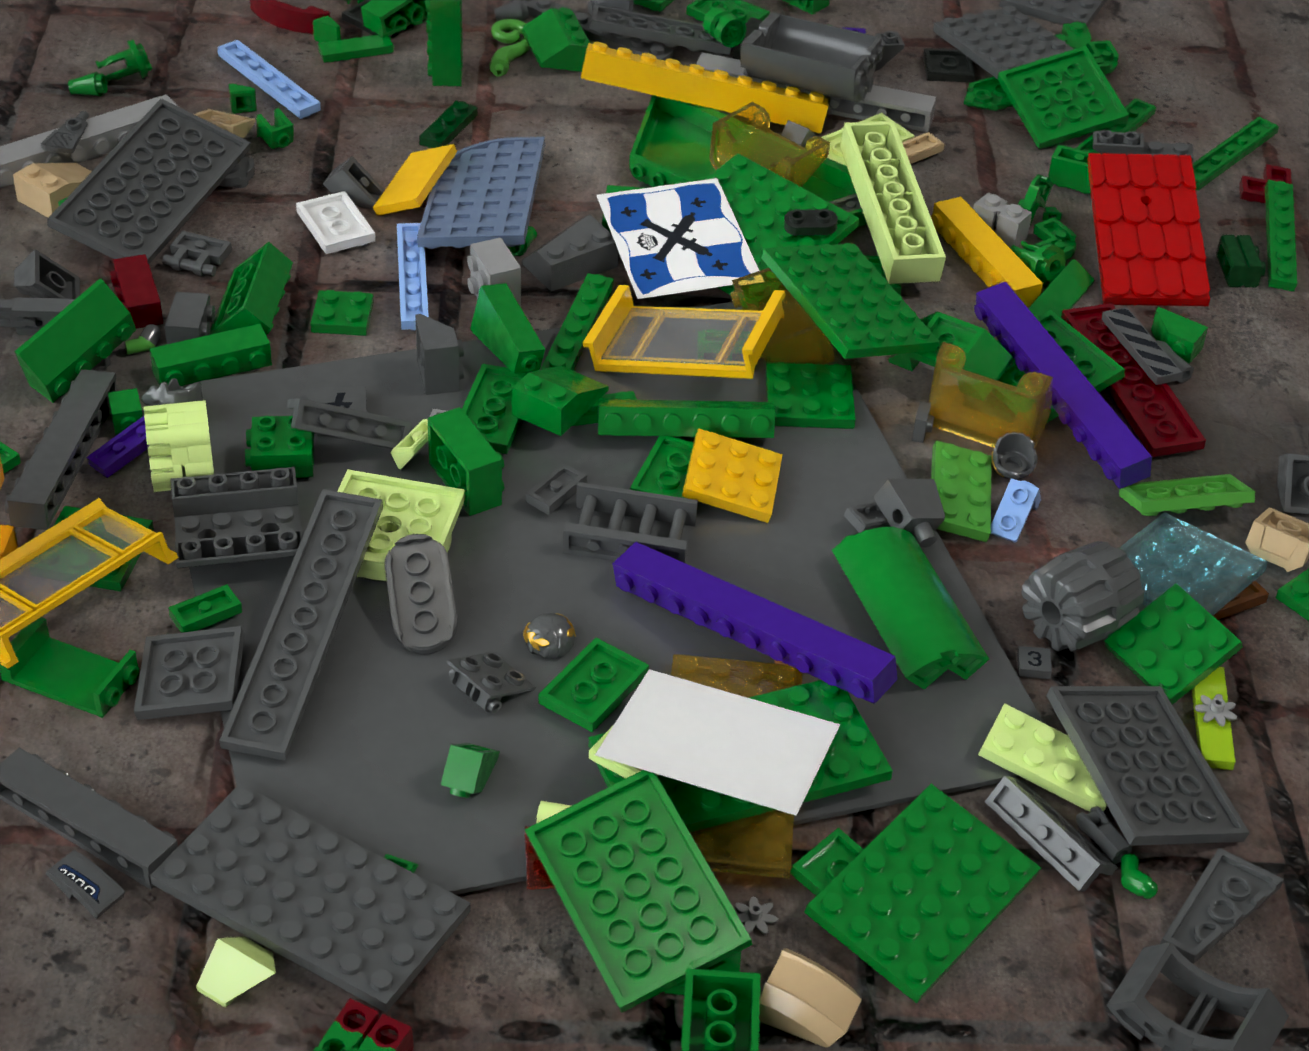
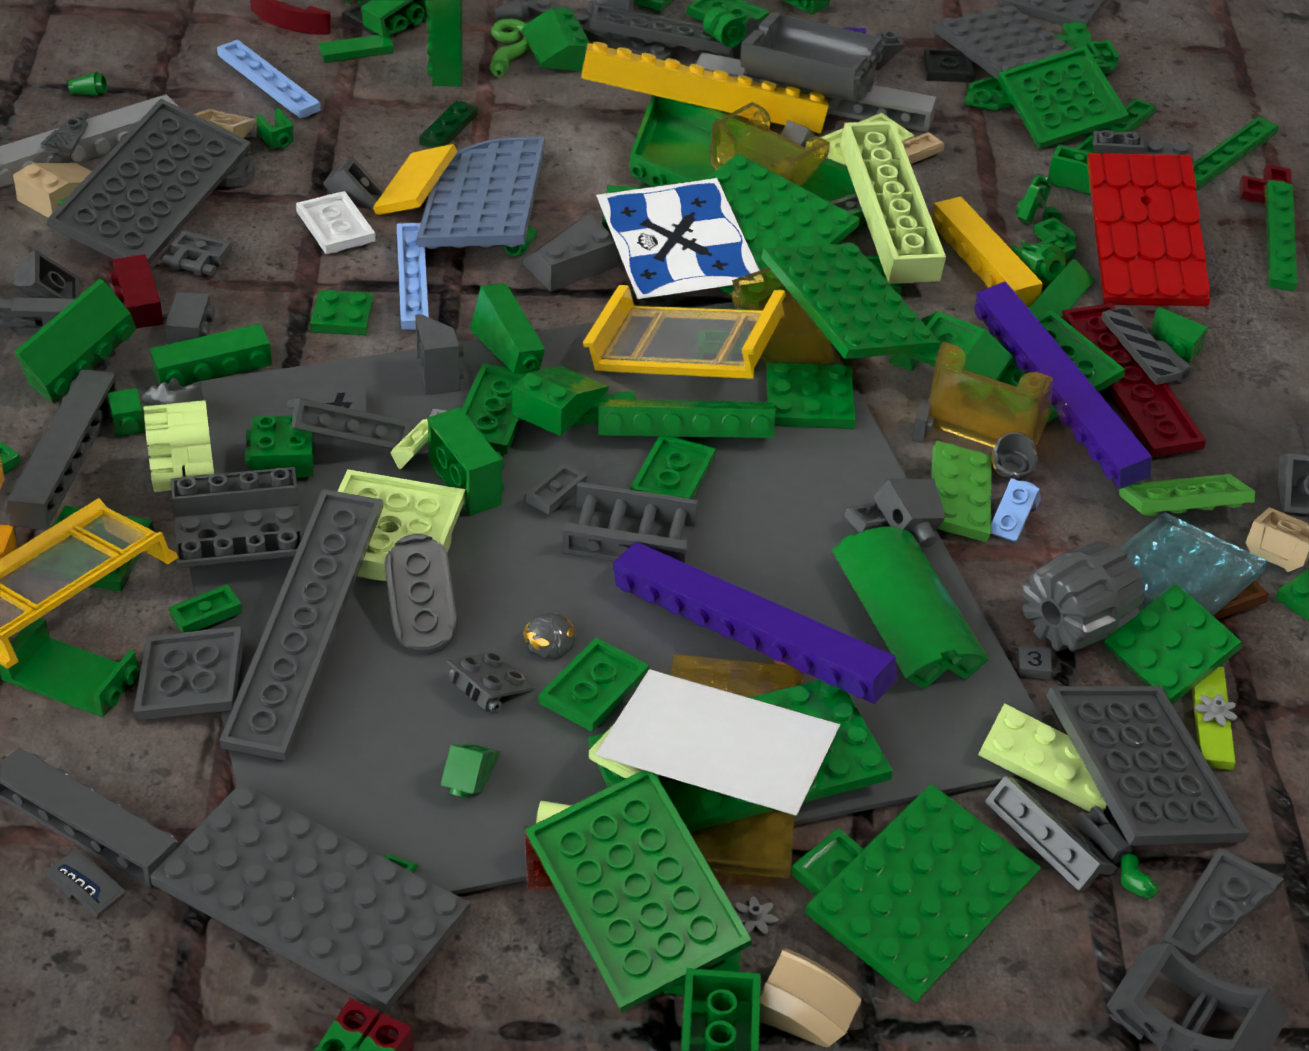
dark purple plate [86,416,149,478] -> none
green piece [95,39,153,84] -> none
arm [124,324,161,355] -> none
yellowish green slope [196,937,276,1008] -> none
green slope [210,242,293,335] -> none
green slope [228,84,257,114] -> none
green slope [313,16,341,43] -> none
light grey brick [467,237,521,307] -> none
green plate [540,273,614,371] -> none
yellow plate [682,428,783,523] -> none
pearl dark grey plate [784,209,838,236] -> none
light grey piece [973,193,1032,247] -> none
dark green brick [1216,235,1266,287] -> none

